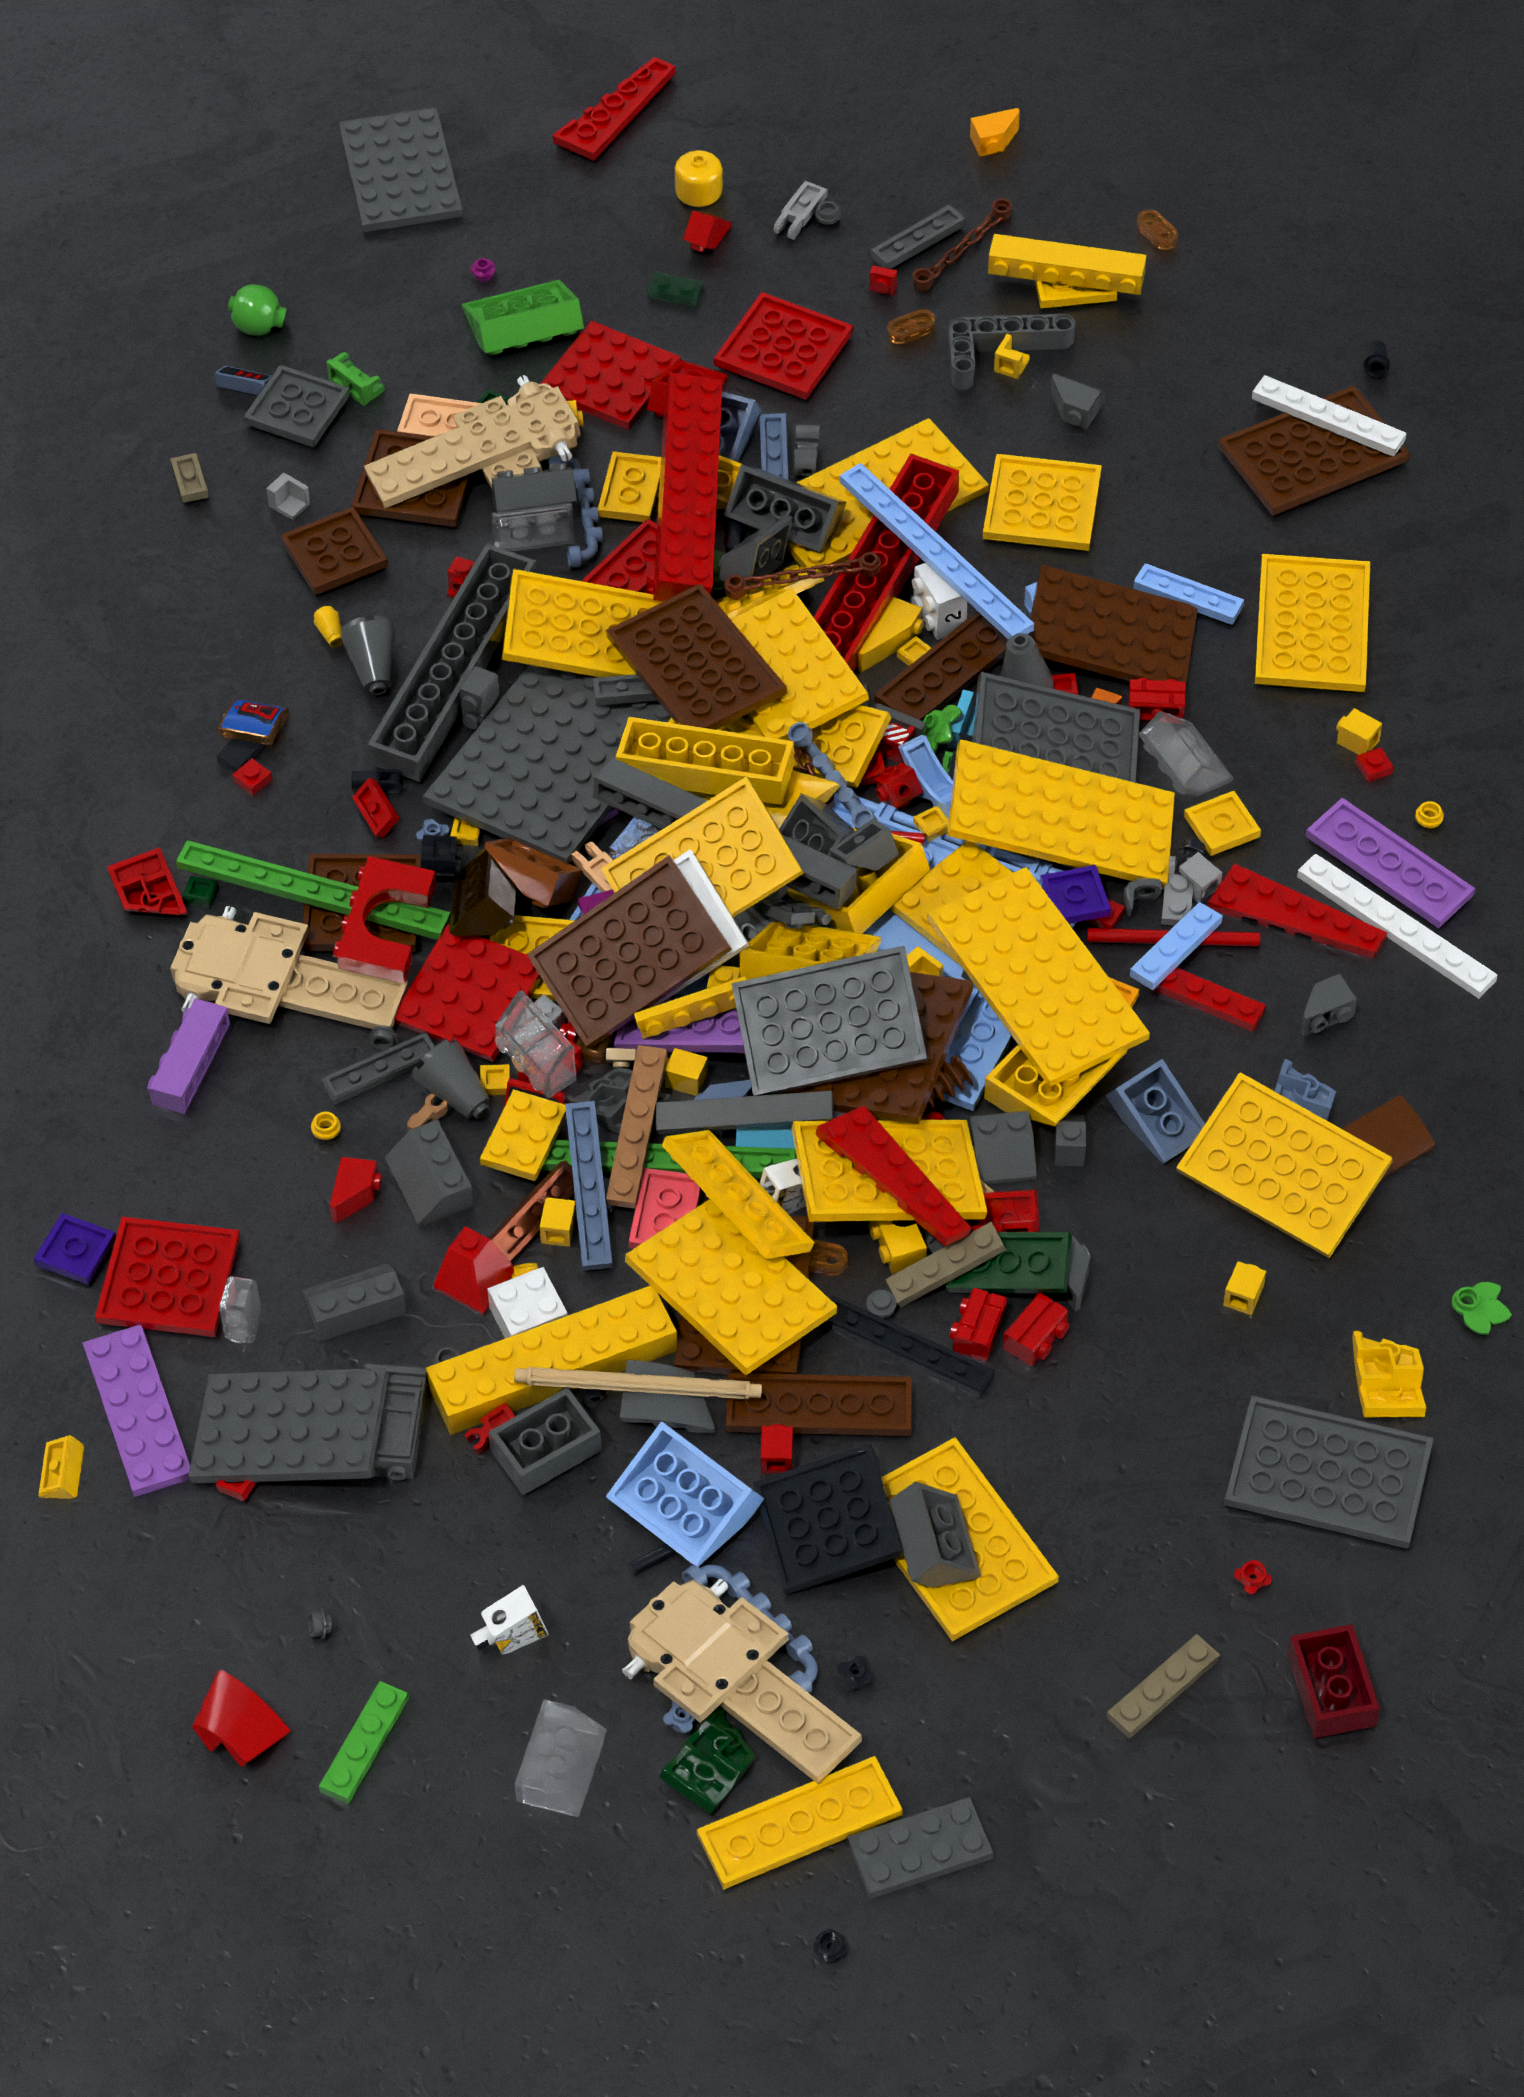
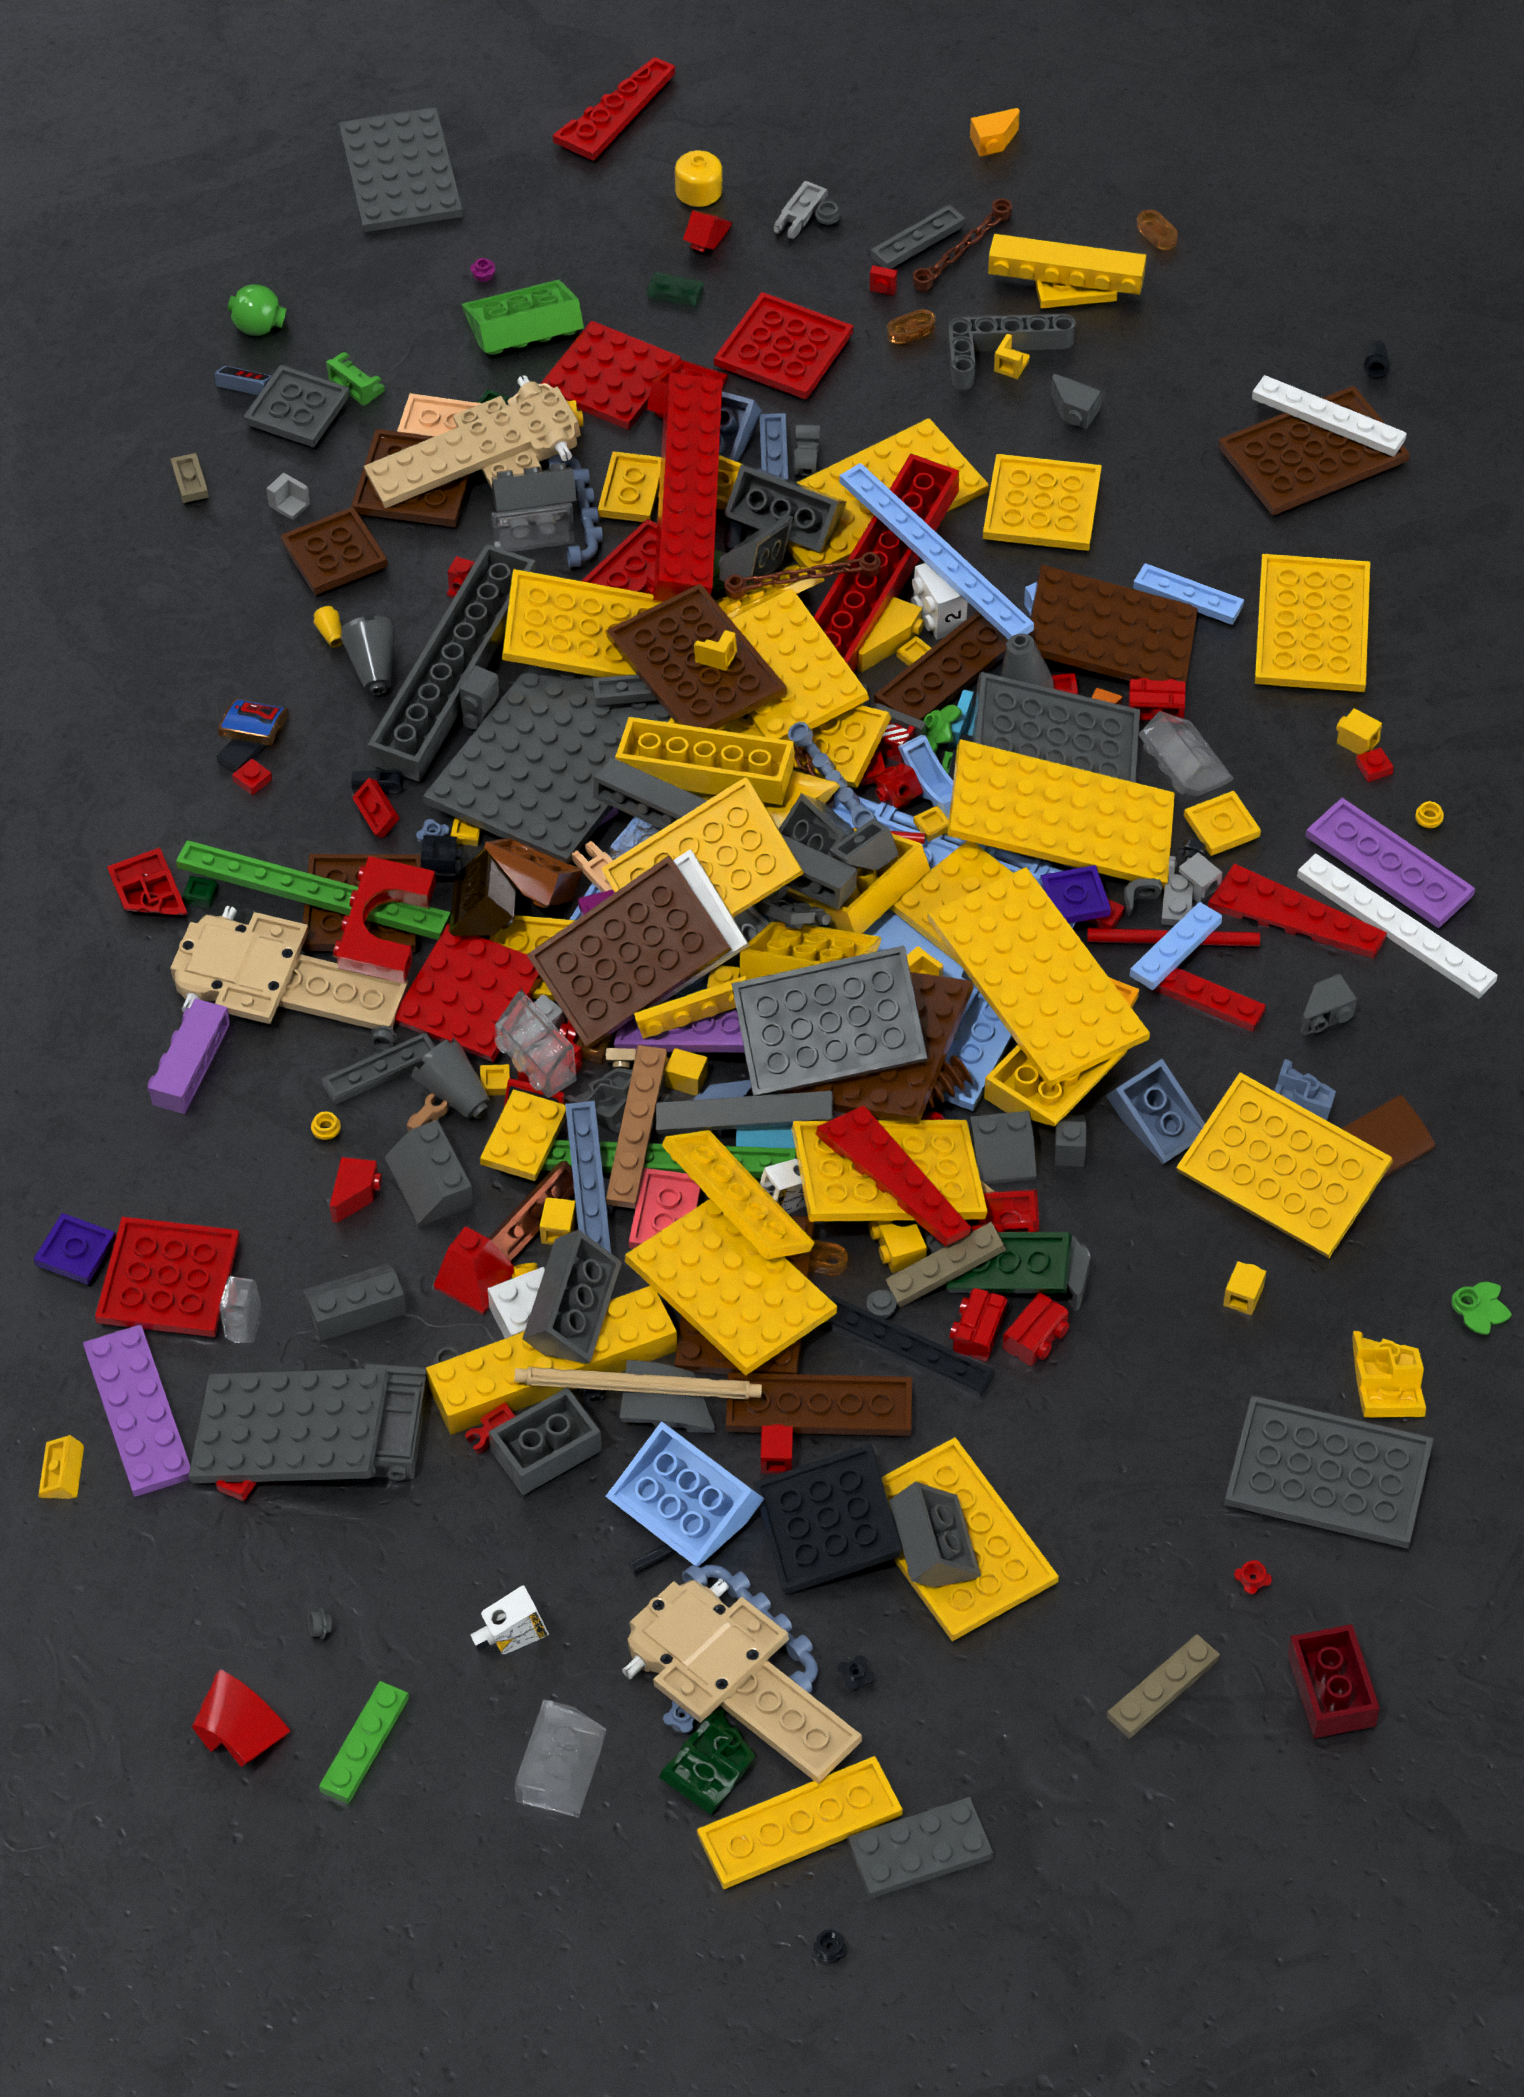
none -> dark grey slope [522,1230,622,1364]
none -> yellow panel [694,630,737,671]

